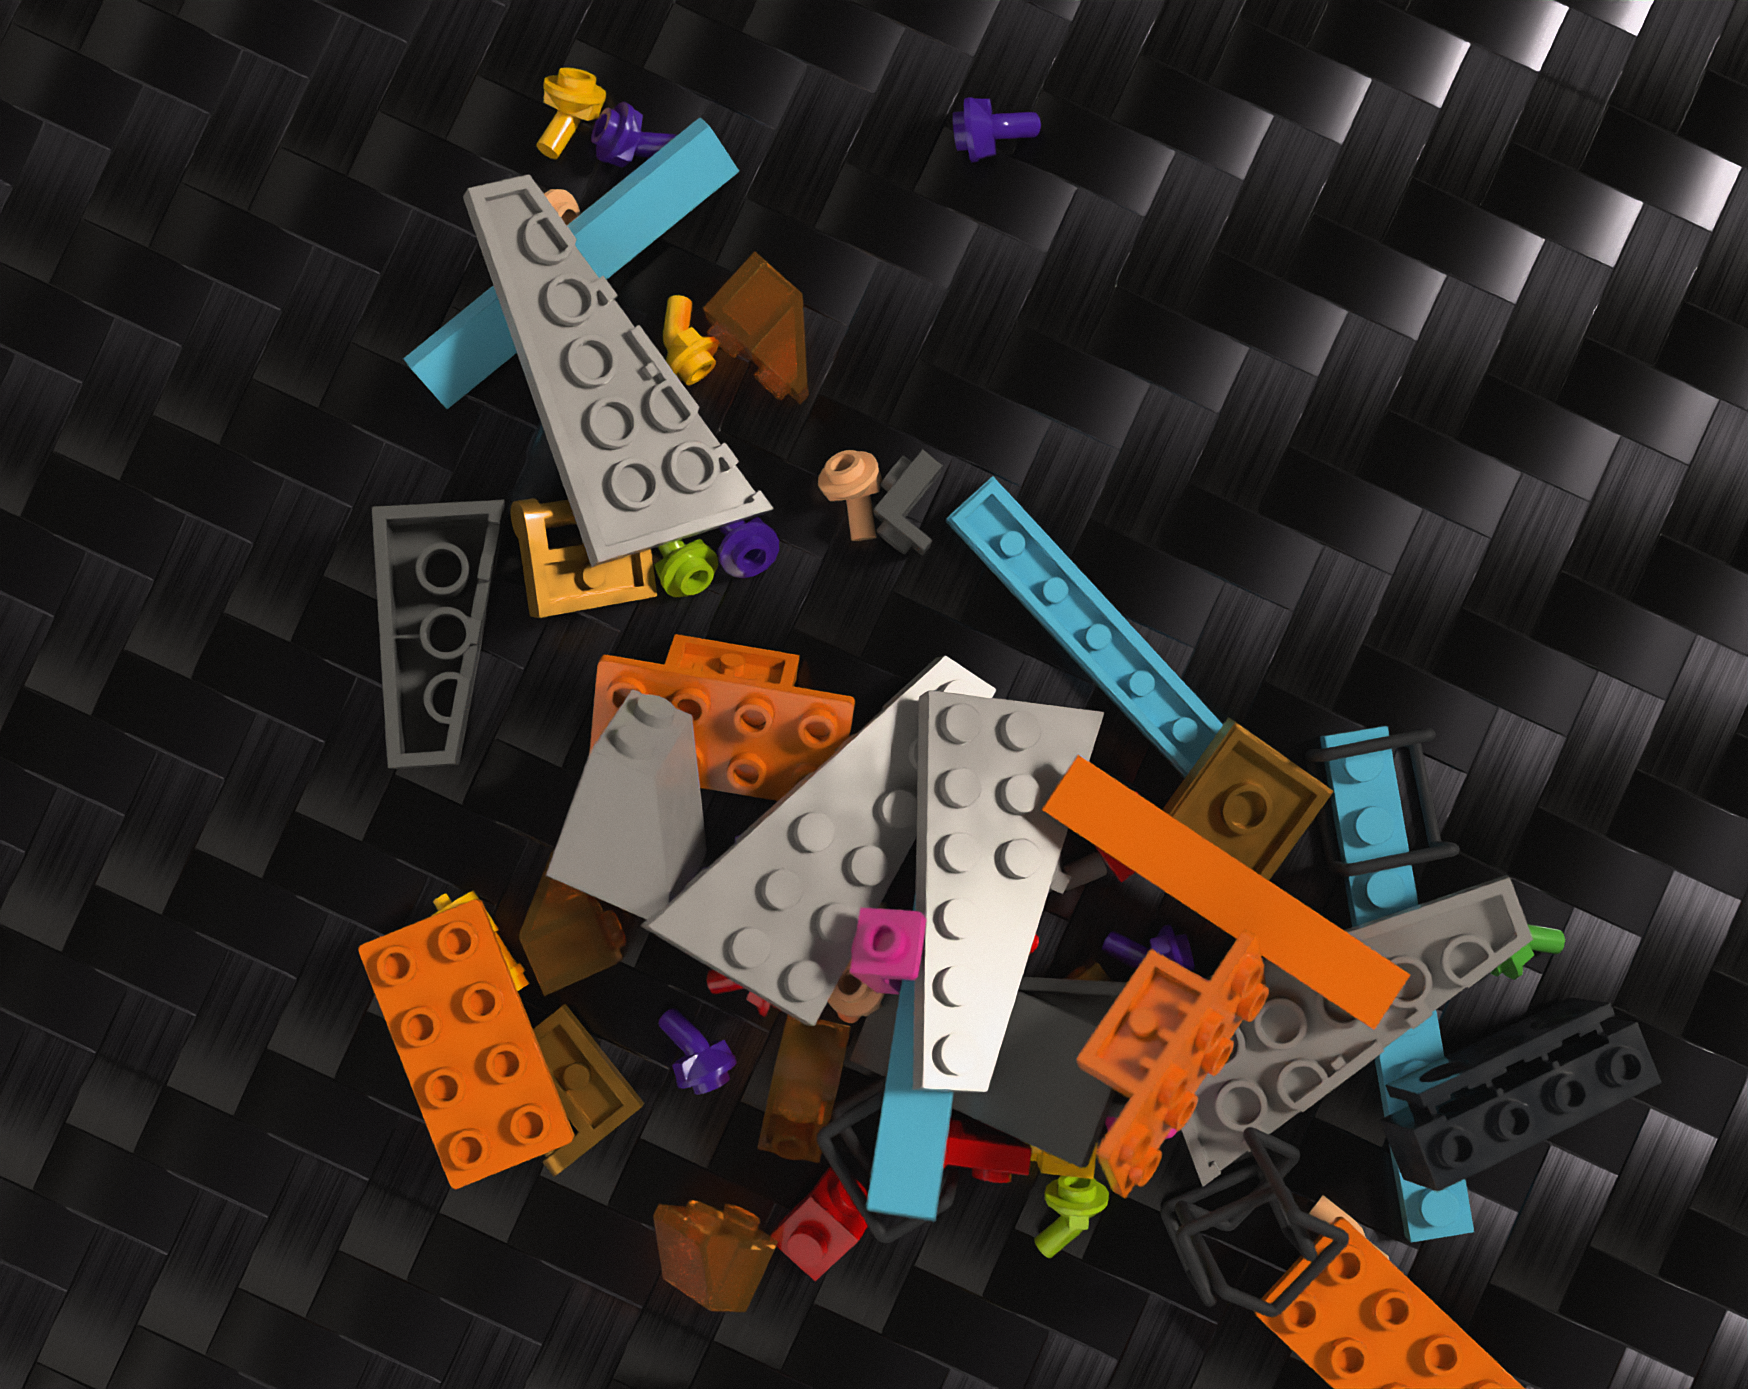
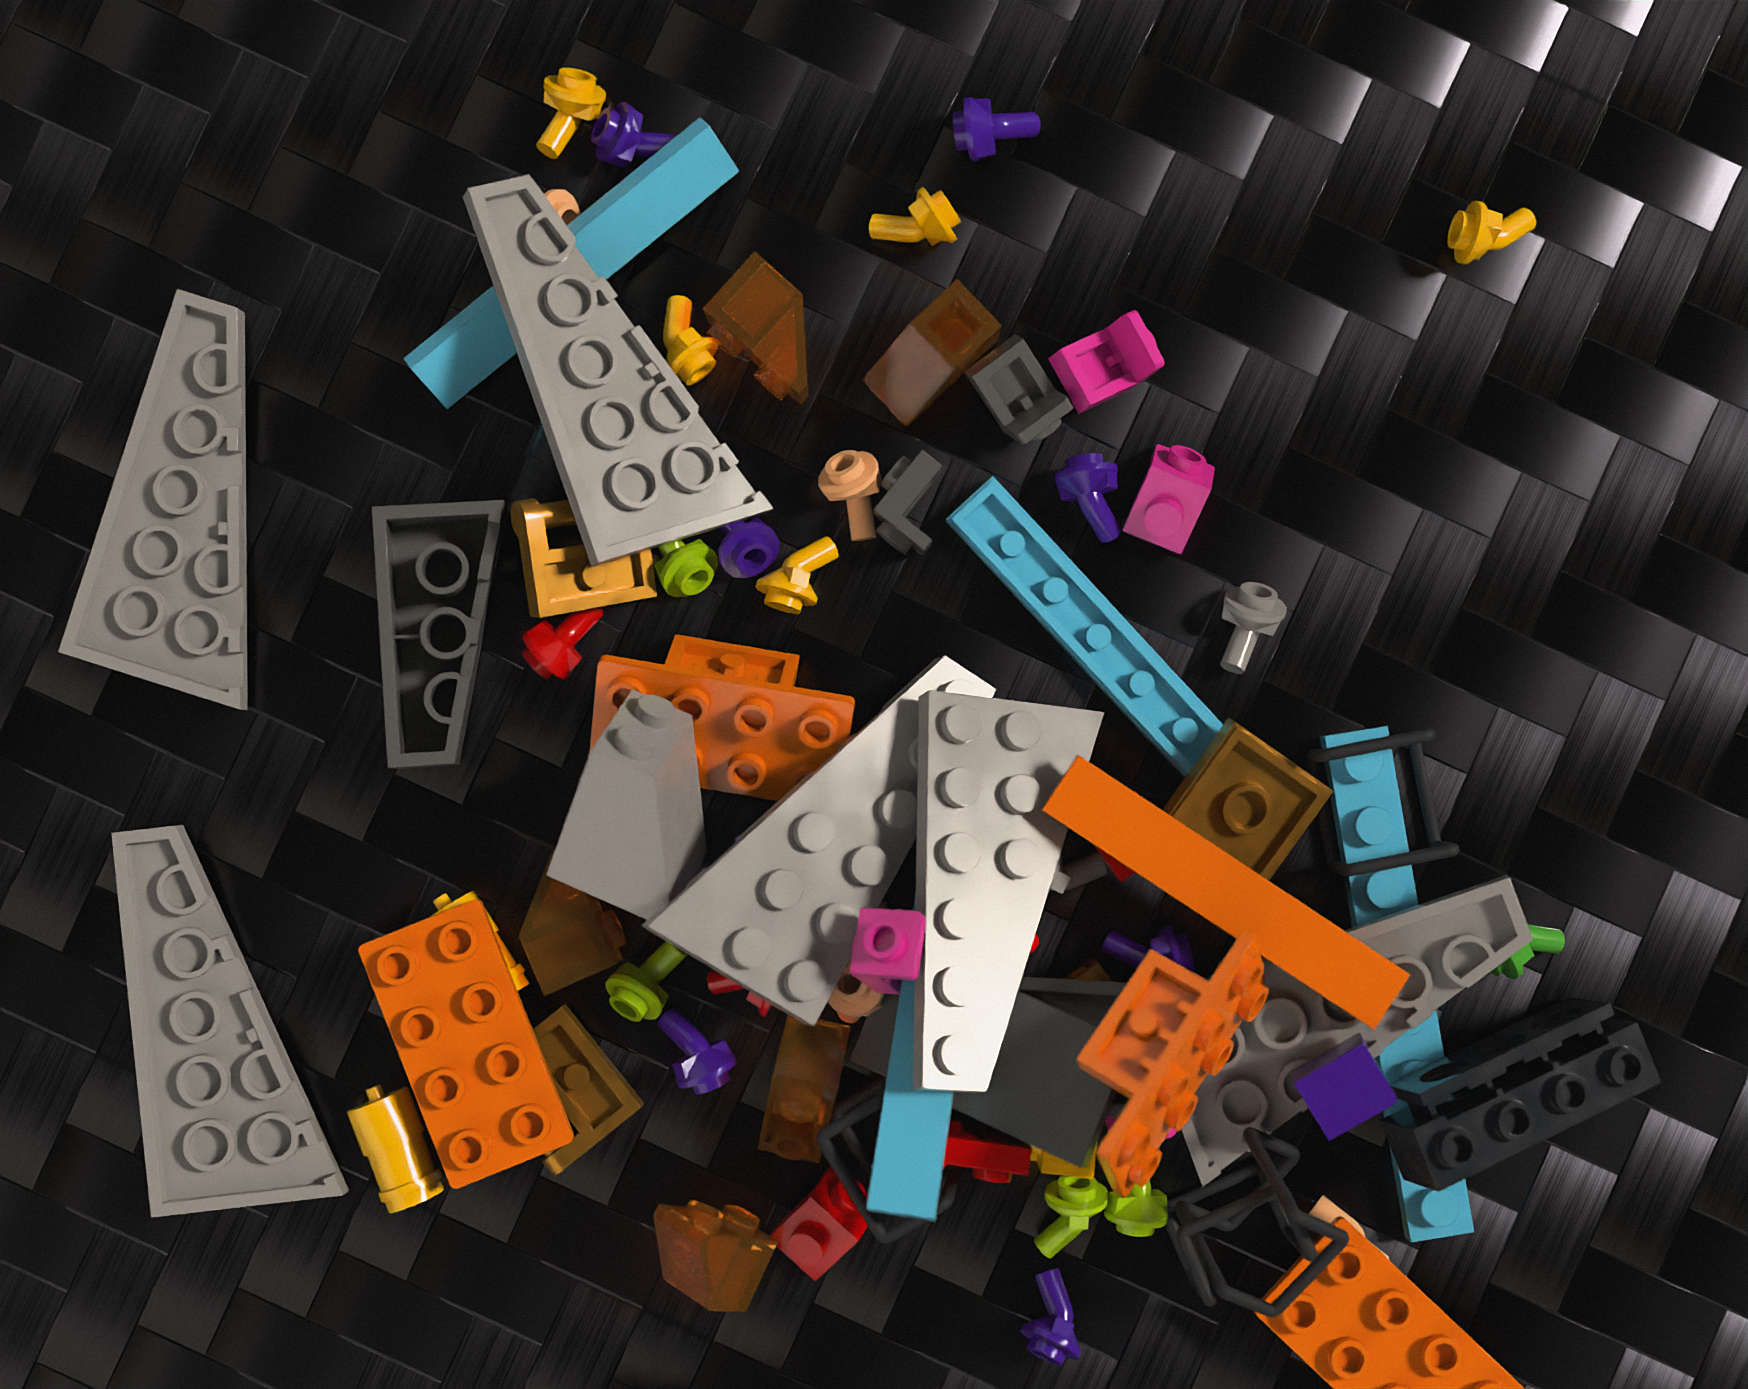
none -> light grey wing [58,289,248,710]
none -> light grey wing [111,825,349,1218]
none -> yellow piece [347,1084,444,1213]
none -> red plate [522,607,603,680]
none -> lime plate [605,941,688,1022]
none -> yellow plate [755,536,838,614]
none -> clear orange slope [863,279,1002,427]
none -> yellow plate [869,187,961,246]
none -> dark grey bracket [965,334,1073,444]
none -> dark purple plate [1020,1267,1081,1366]
none -> dark pink bracket [1048,310,1165,414]
none -> dark purple plate [1054,453,1122,543]
none -> lime plate [1104,1180,1169,1237]
none -> dark pink bracket [1122,444,1215,554]
none -> light grey plate [1220,582,1287,674]
none -> dark purple panel [1292,1033,1397,1141]
none -> yellow plate [1448,201,1536,264]

